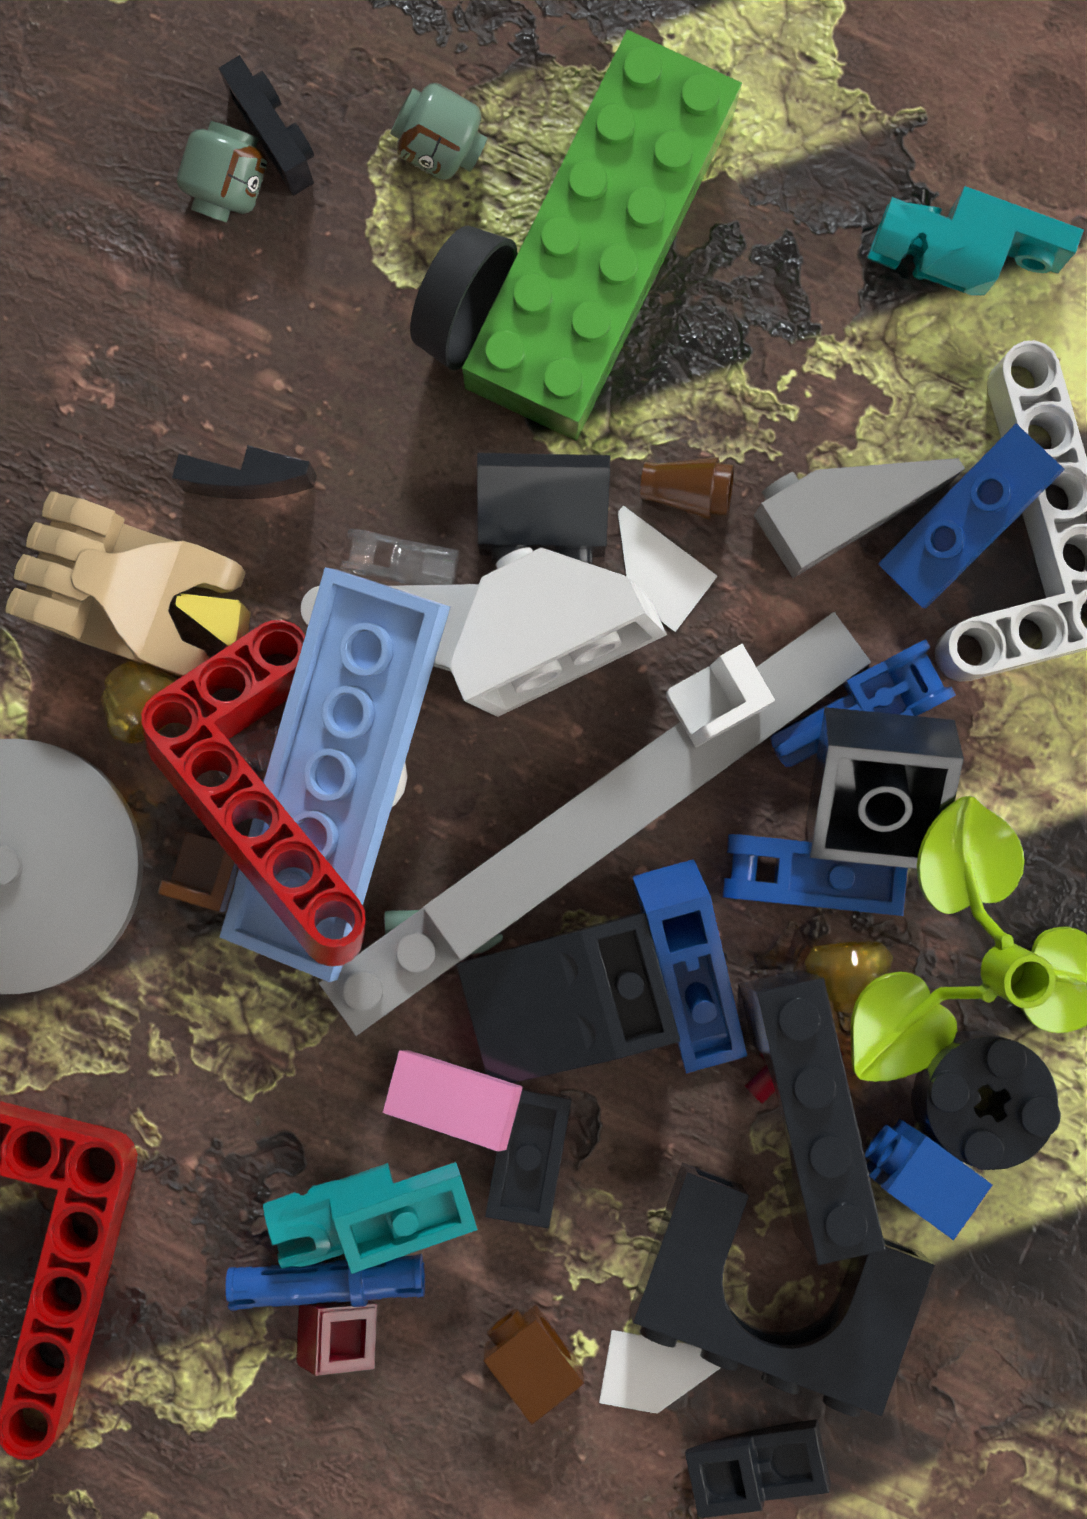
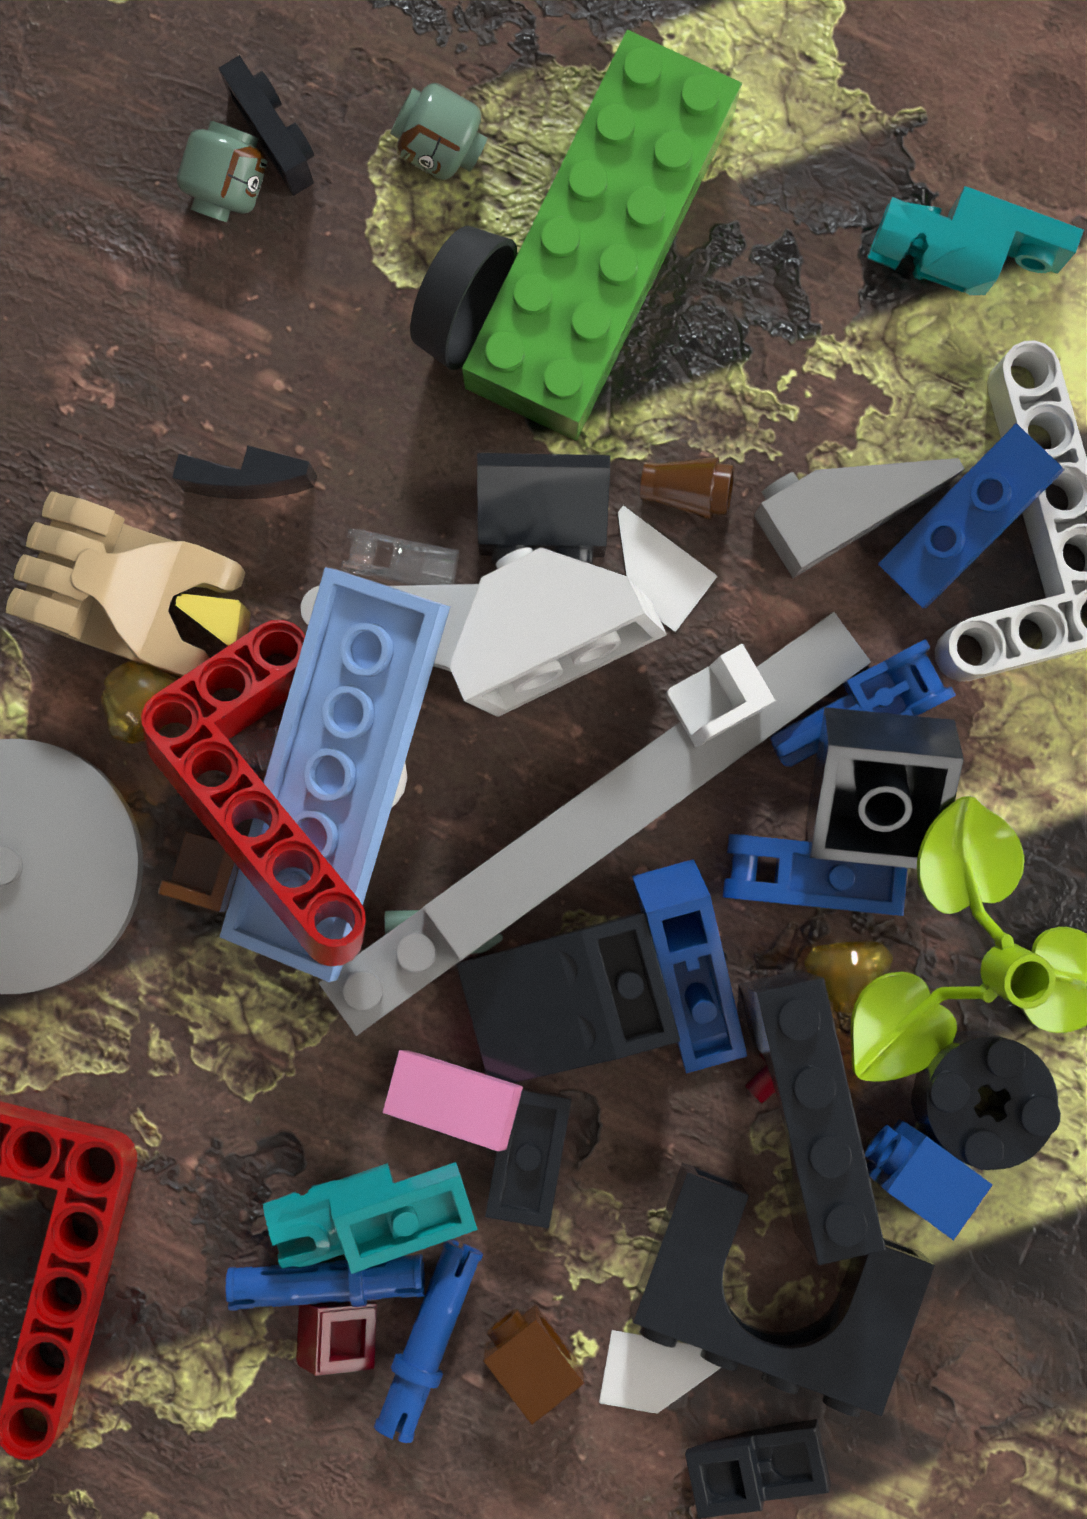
none -> blue pin [374,1239,483,1443]

